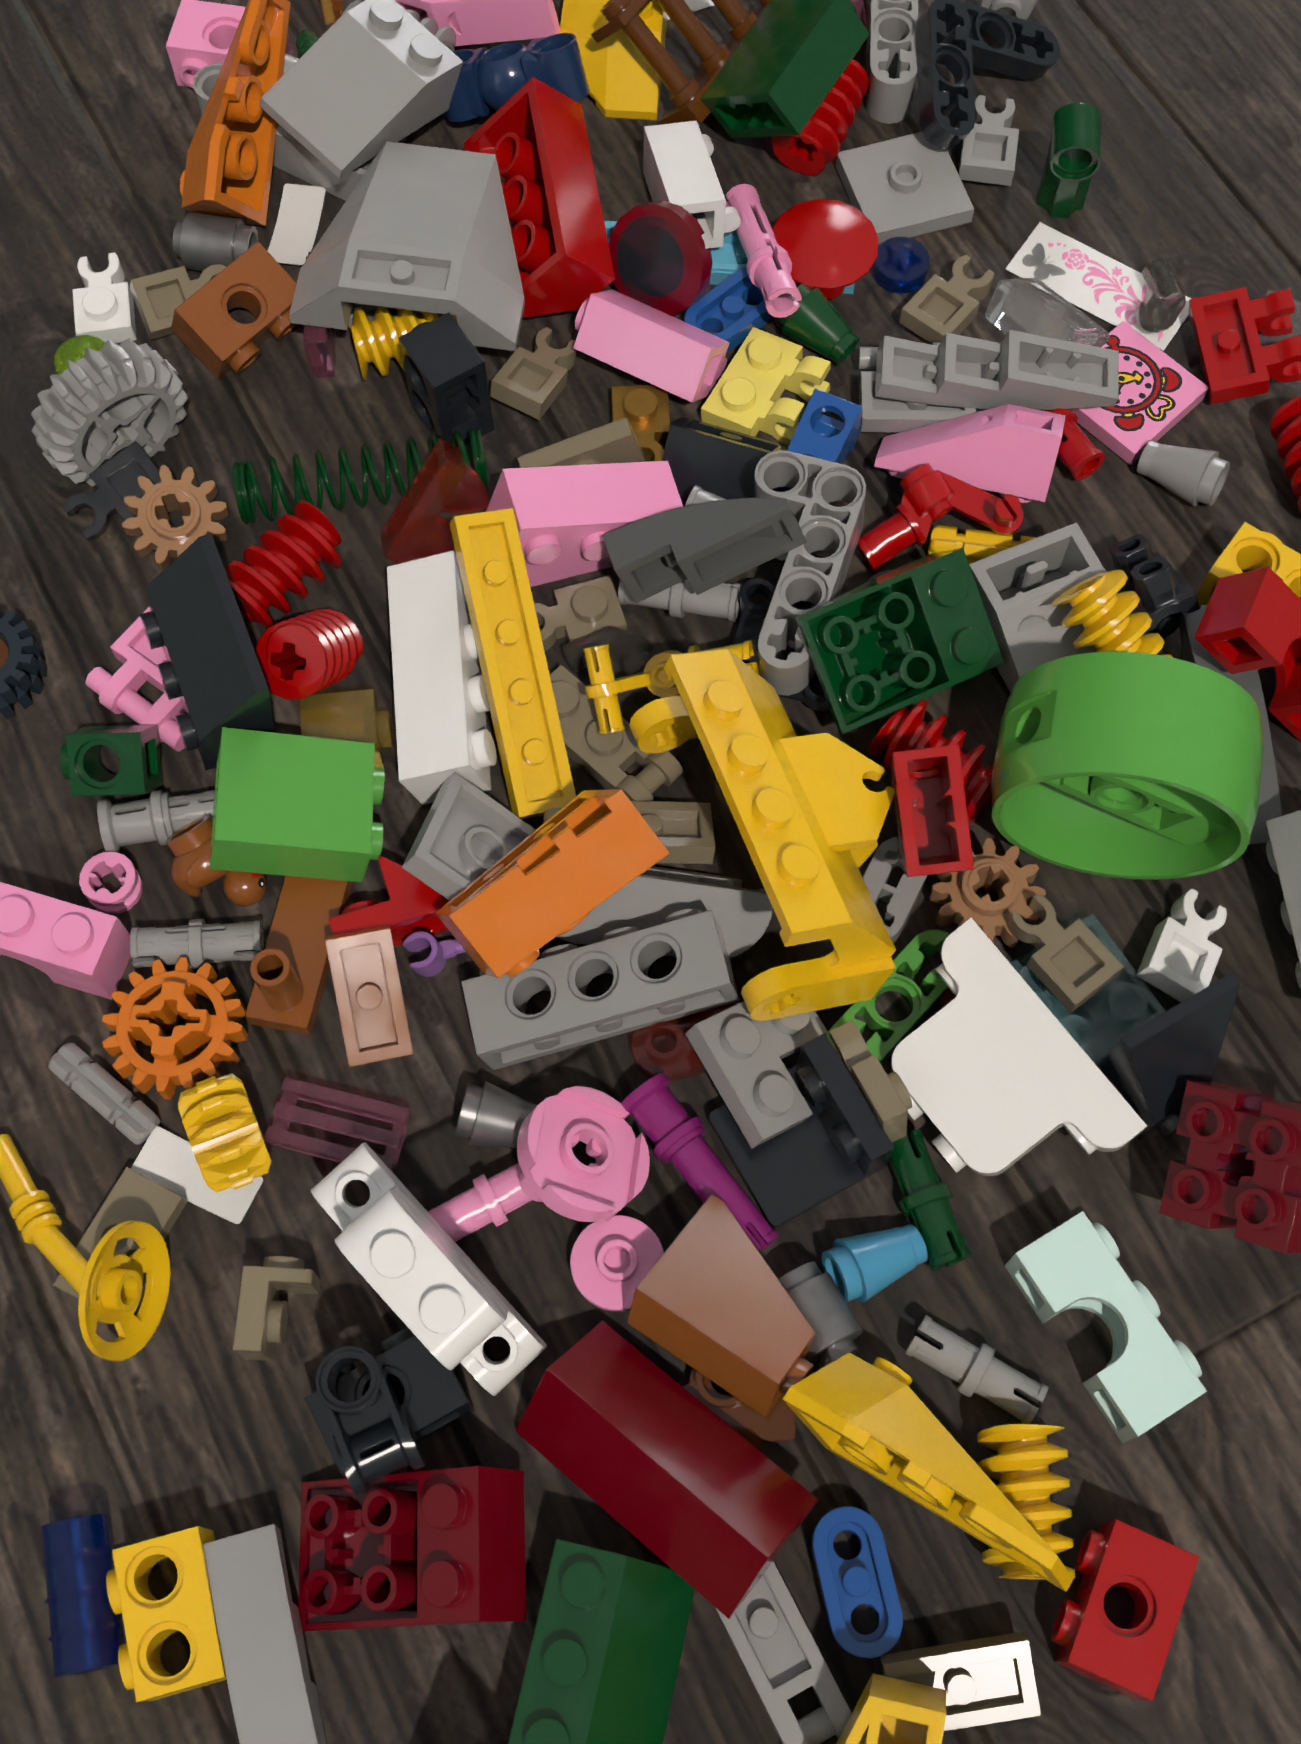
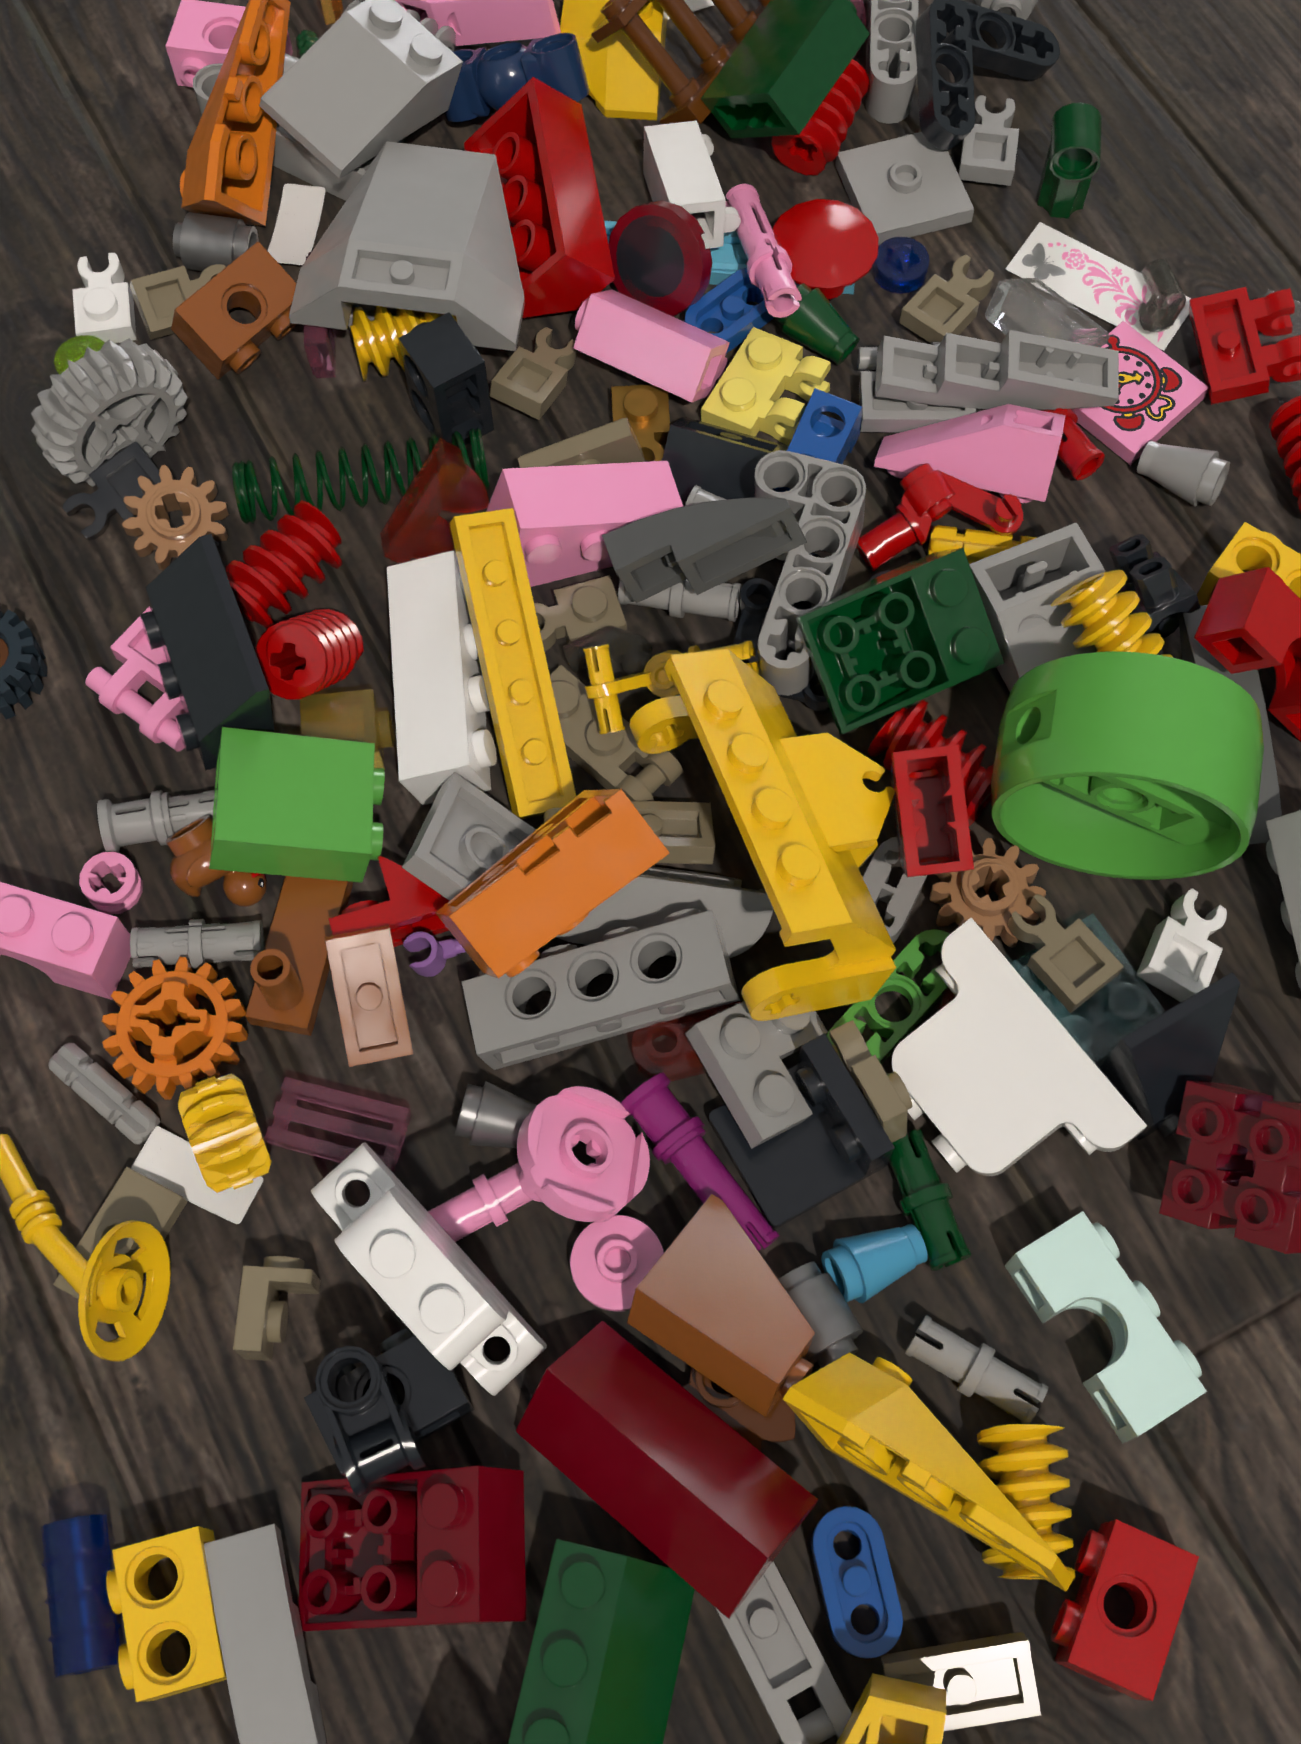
dark green brick [60,724,163,796] -> none

